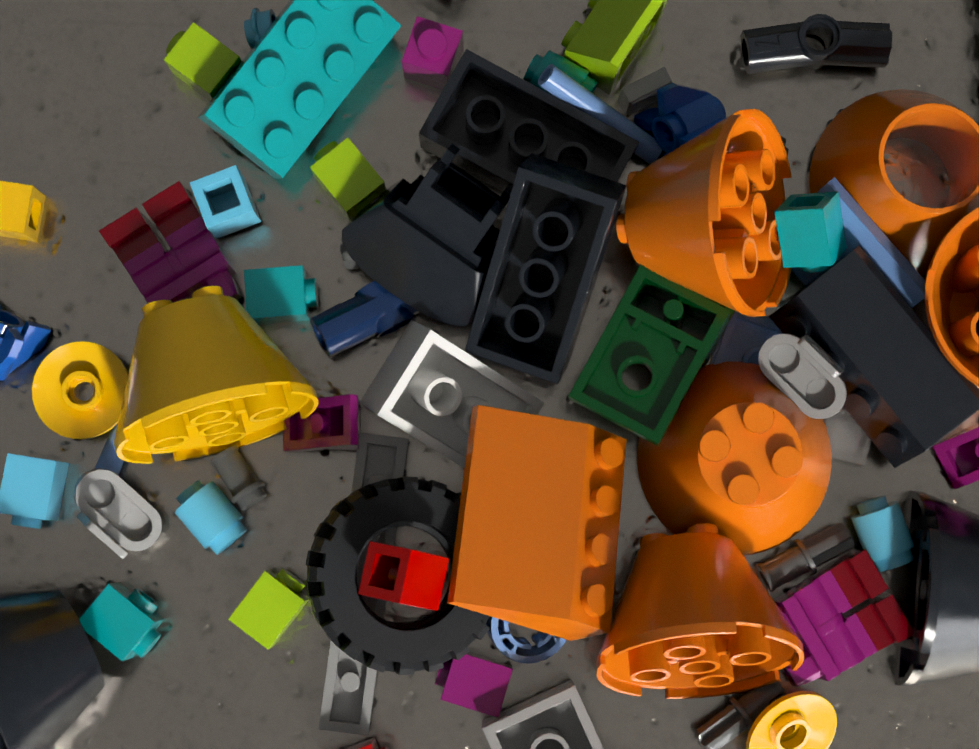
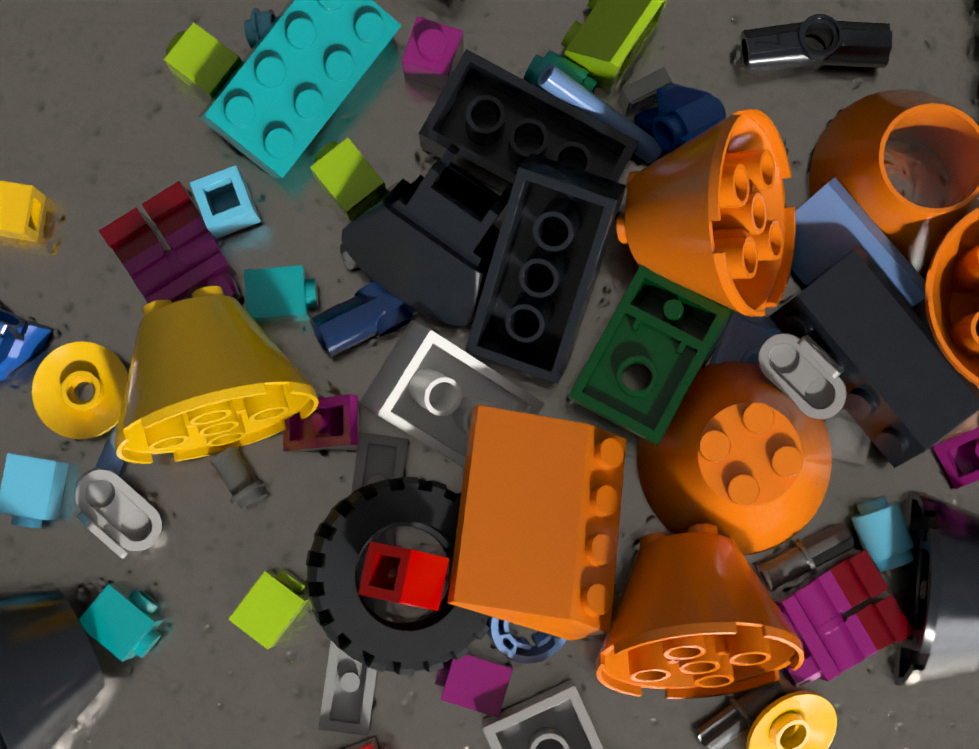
medium azure brick [175,480,247,555] -> none
teal brick [774,192,847,273] -> none

